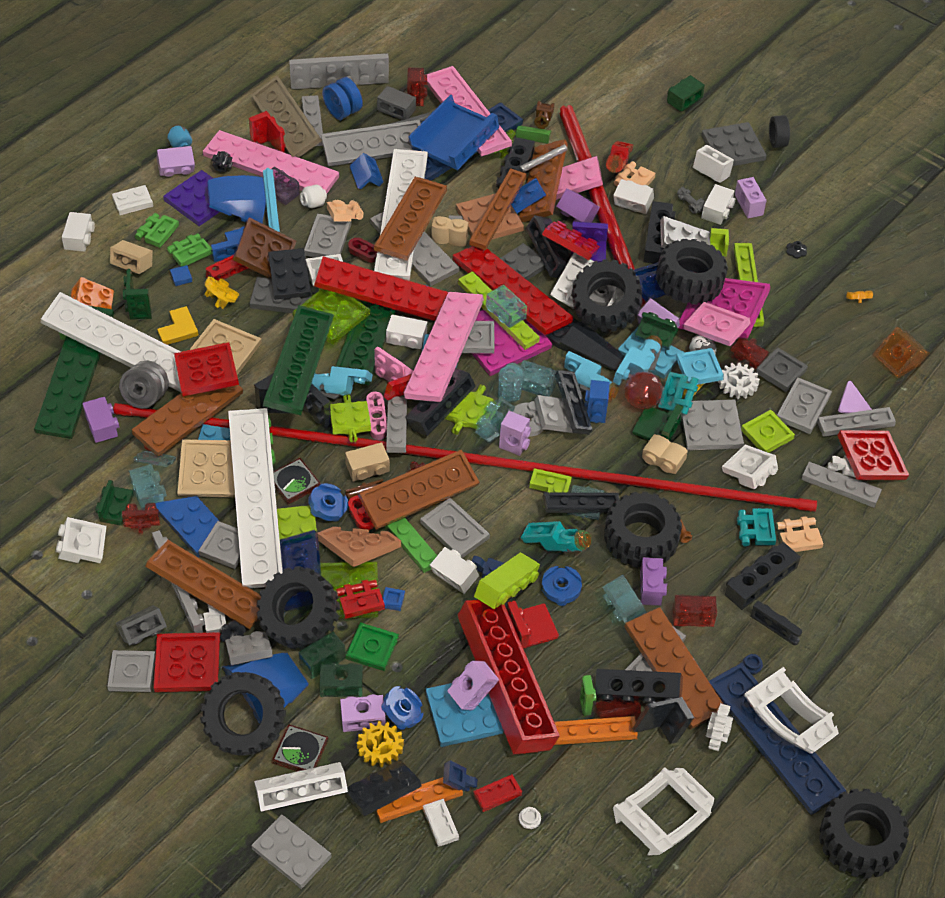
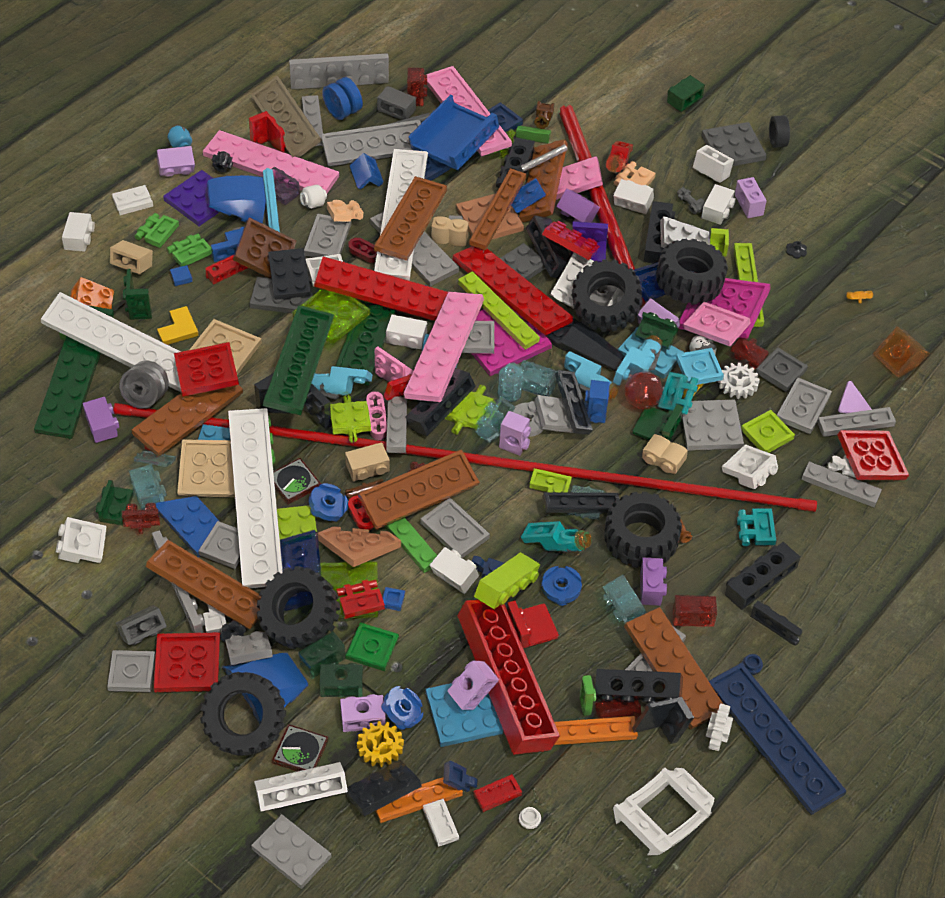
yellow plate [205,276,239,309] -> none
clear light blue brick [486,284,527,328] -> none
white wedge [744,667,839,754] -> none
light nougat plate [776,516,823,552] -> none
black tyre [819,788,909,878] -> none

